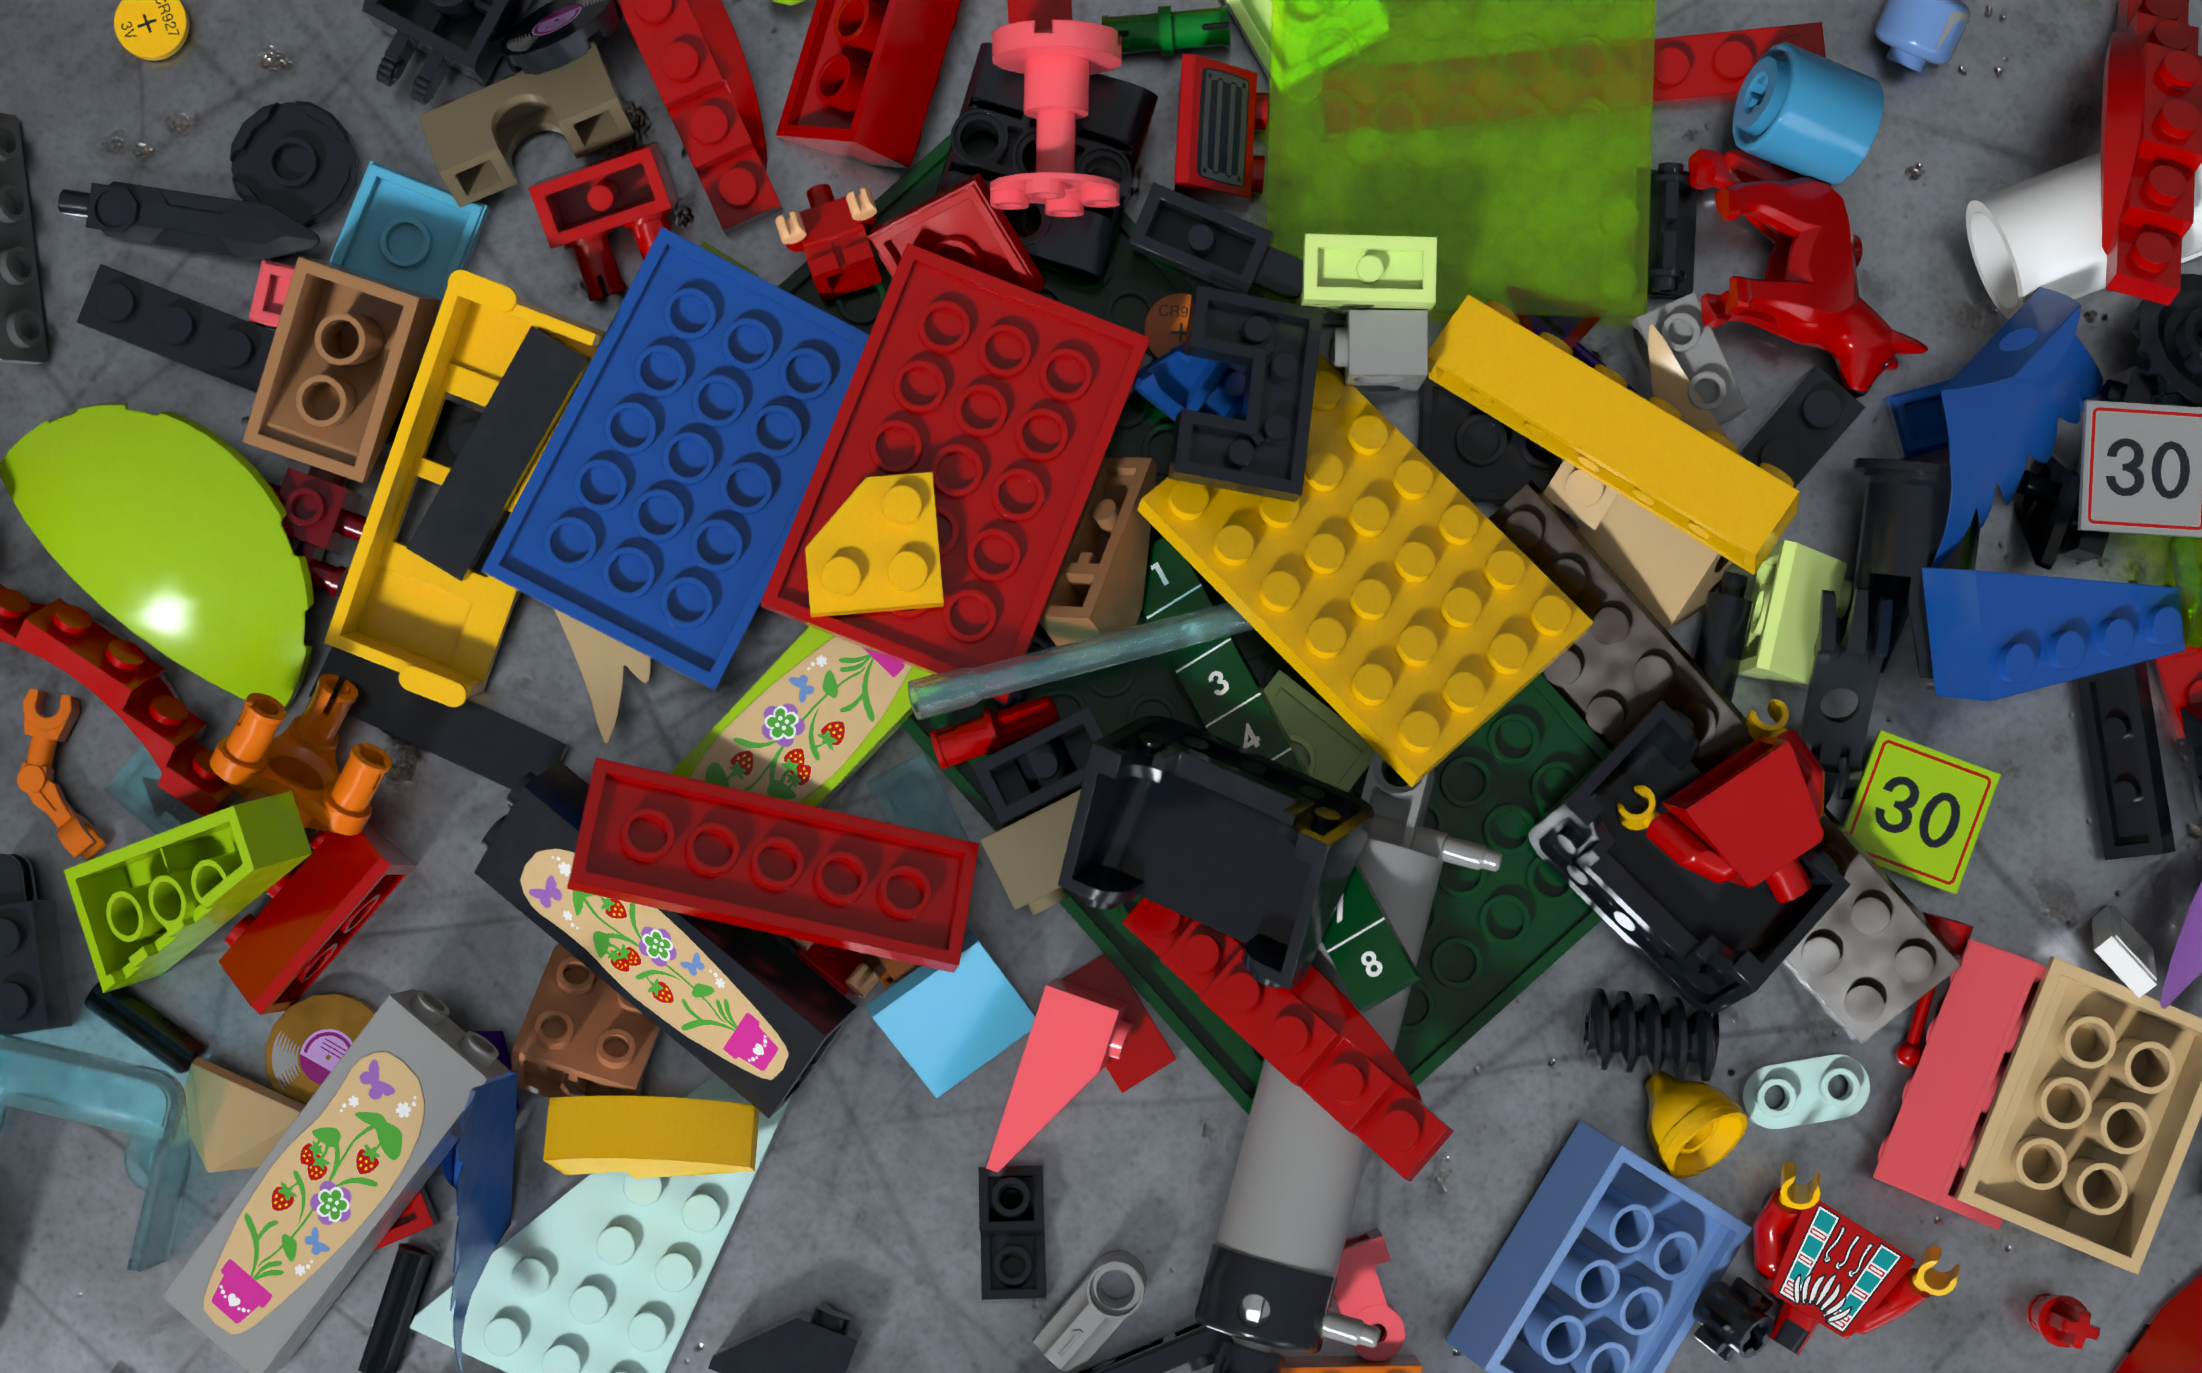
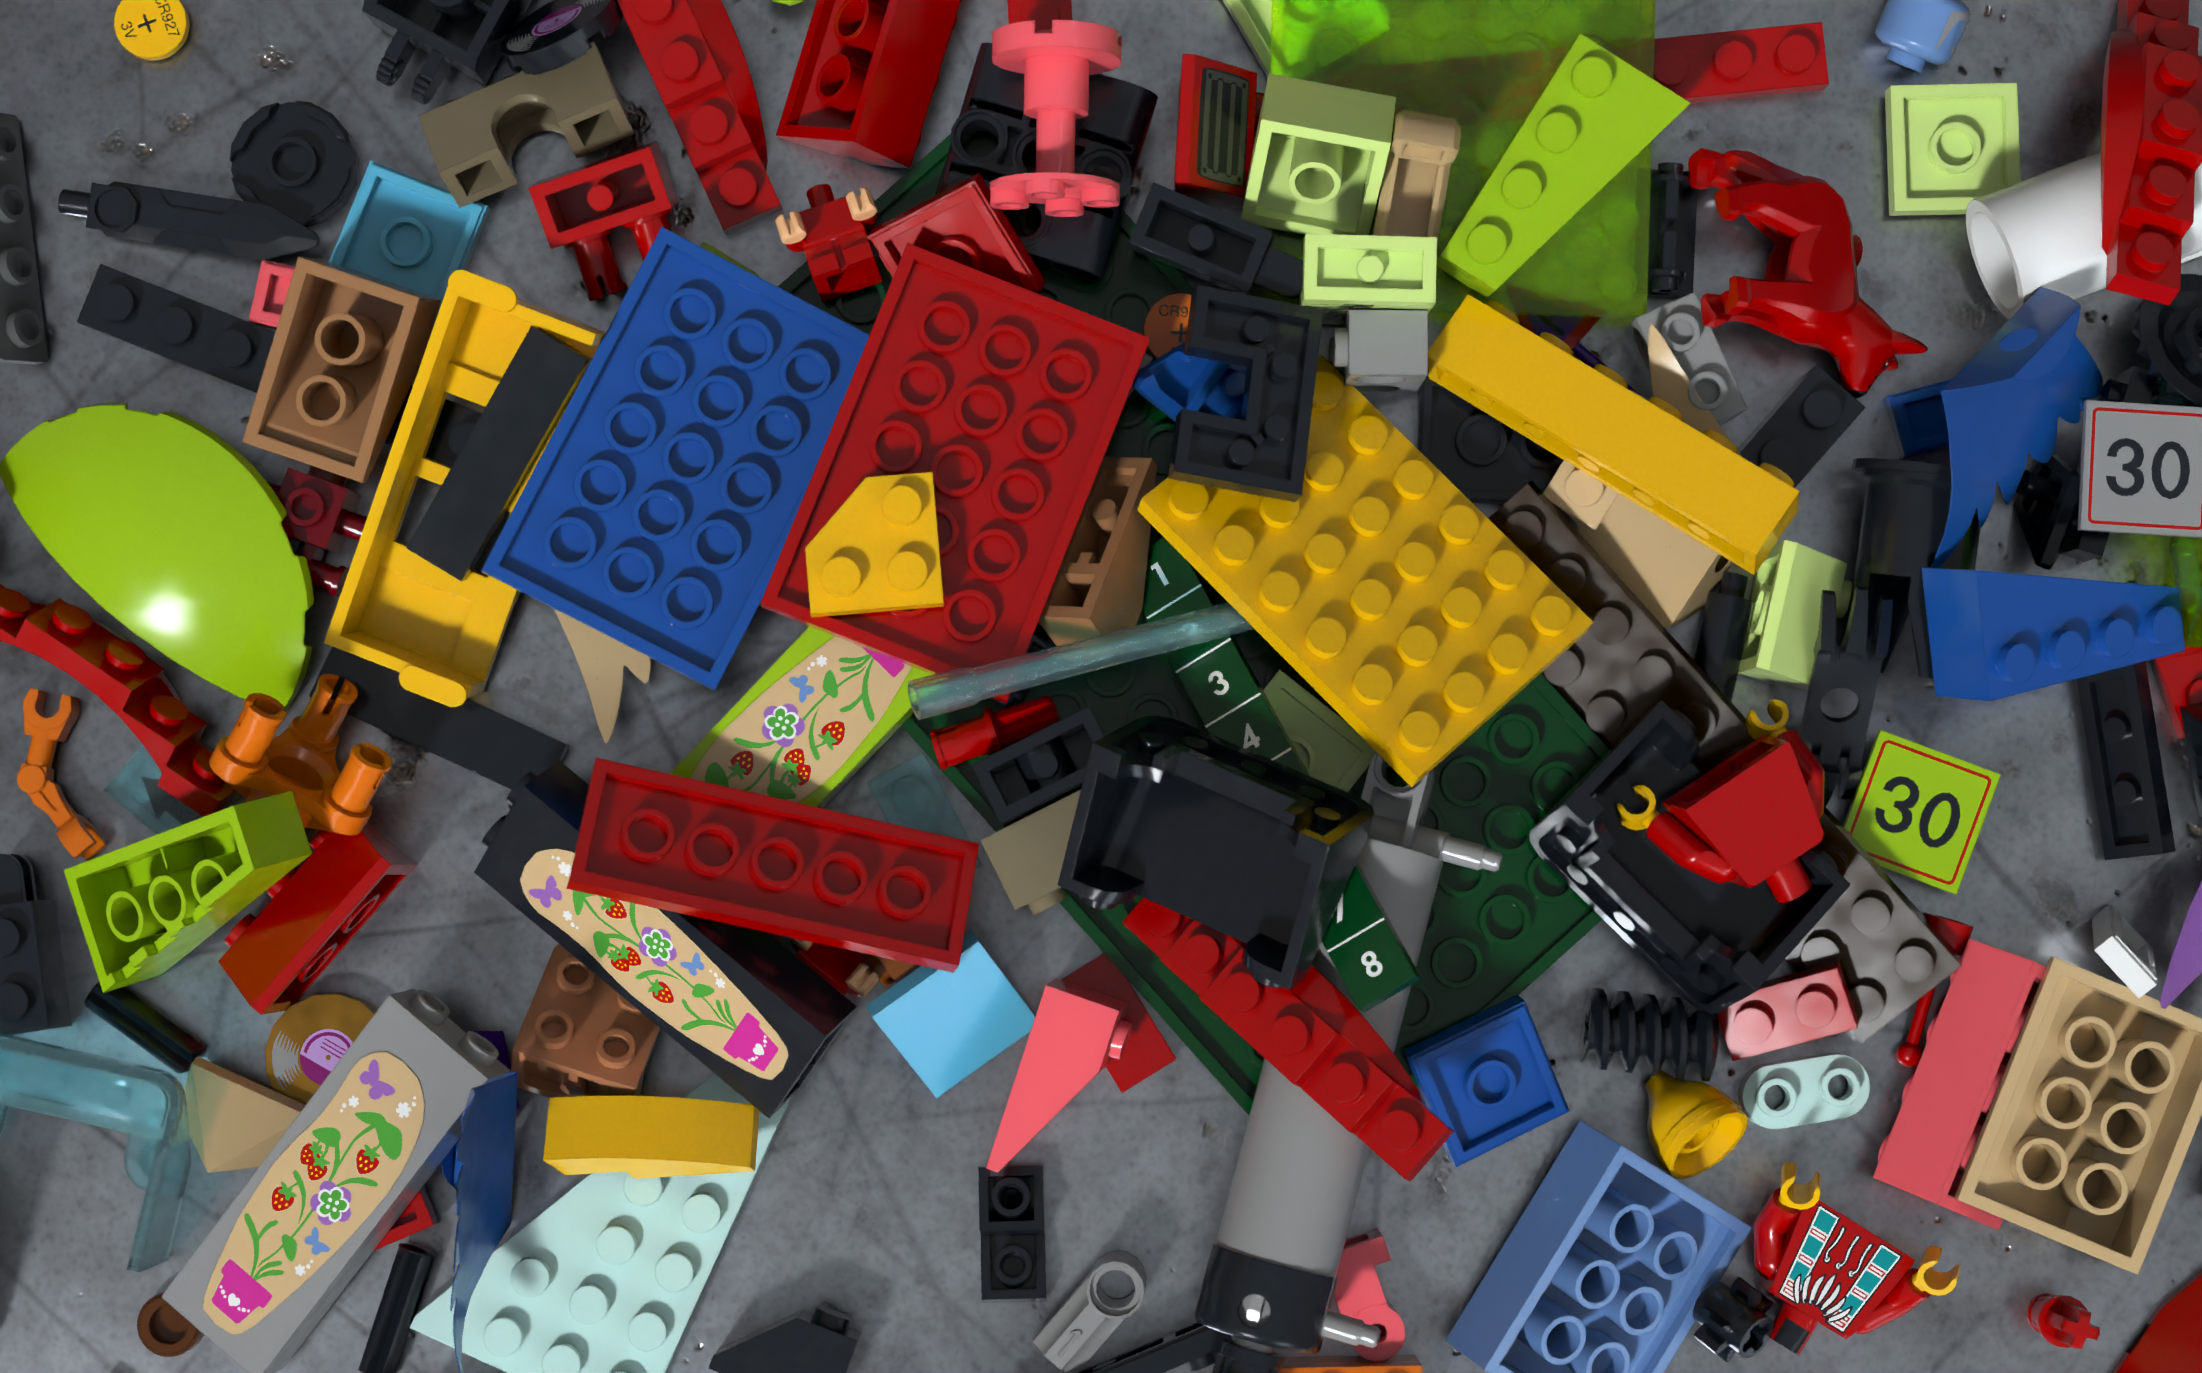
green pin [1102,5,1231,57] -> none
dark azure piece [1732,42,1884,186] -> none
none -> reddish brown tile [137,1291,204,1357]
none -> yellowish green slope [1241,73,1396,235]
none -> tan animal [1370,109,1461,245]
none -> blue tile [1403,994,1570,1167]
none -> lime wedge [1436,33,1691,298]
none -> plate [1718,961,1859,1061]
none -> yellowish green plate [1885,83,2021,216]

